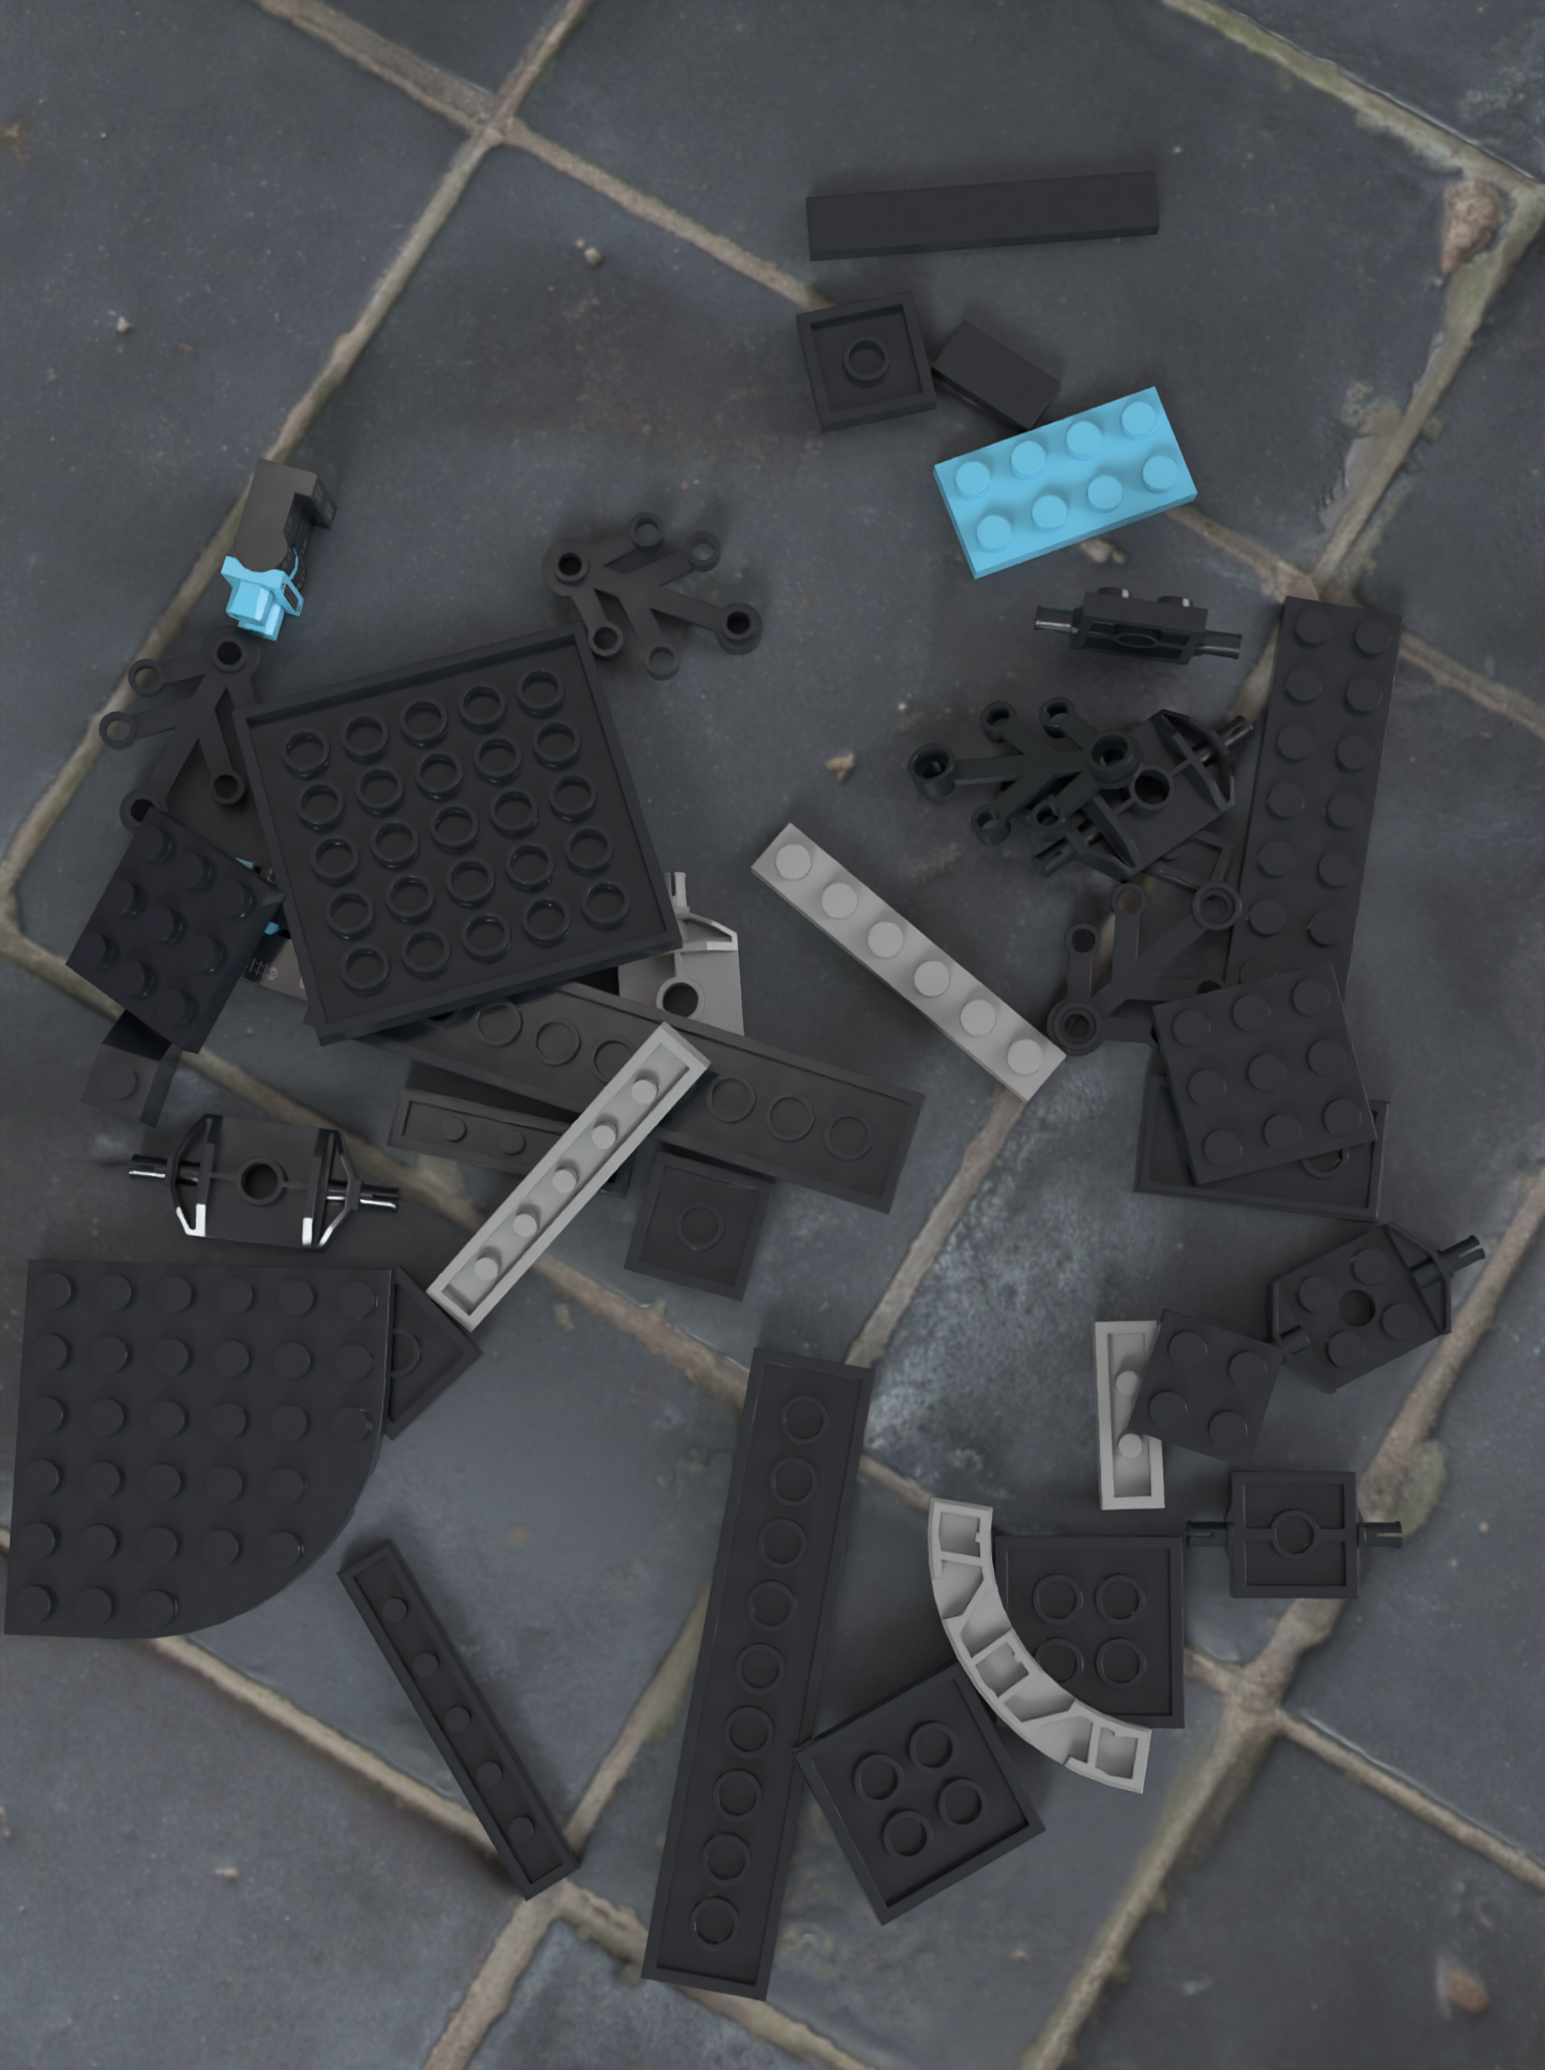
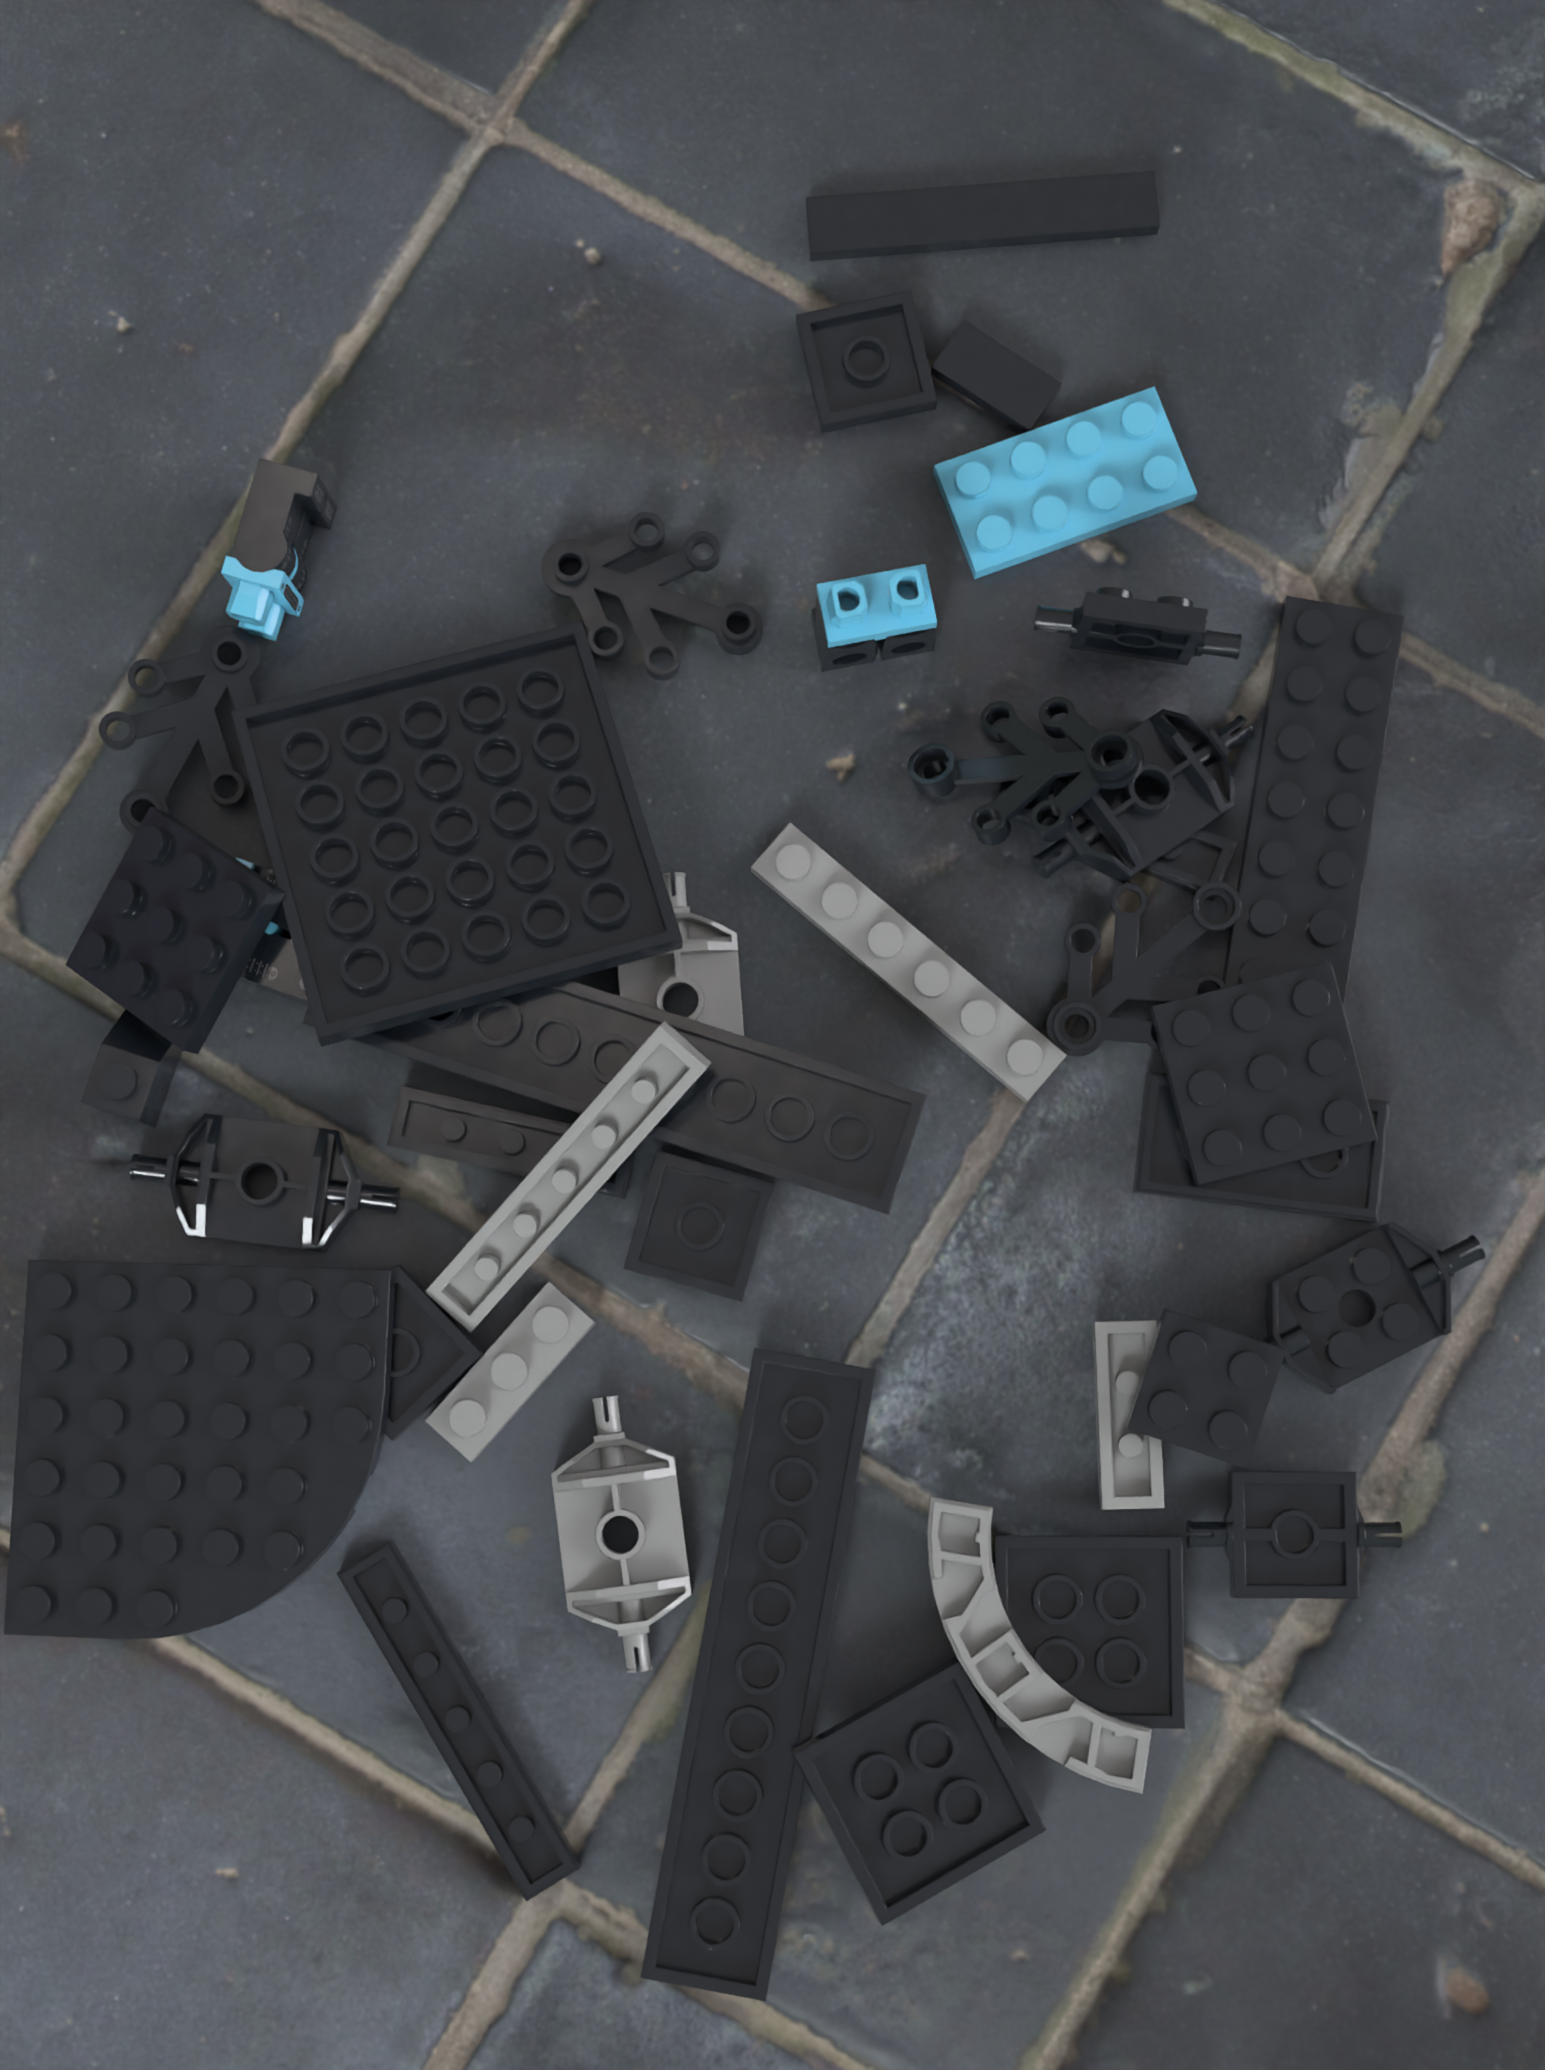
none -> light grey plate [425,1282,596,1462]
none -> light grey plate [551,1395,693,1673]
none -> medium azure hips [811,564,937,672]

